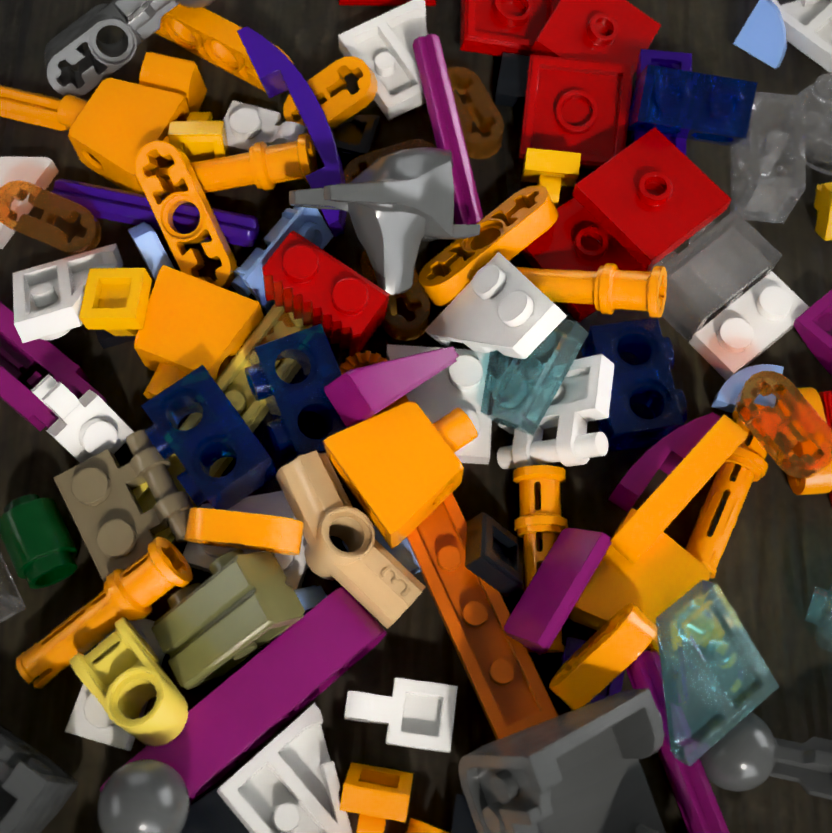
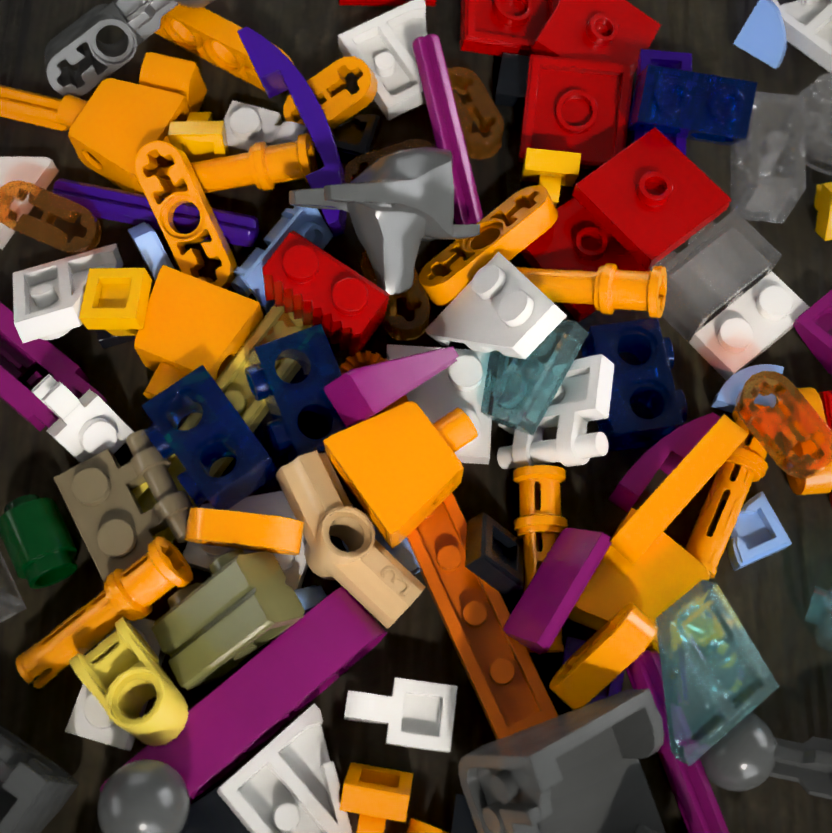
none -> light blue tile [727,491,792,571]

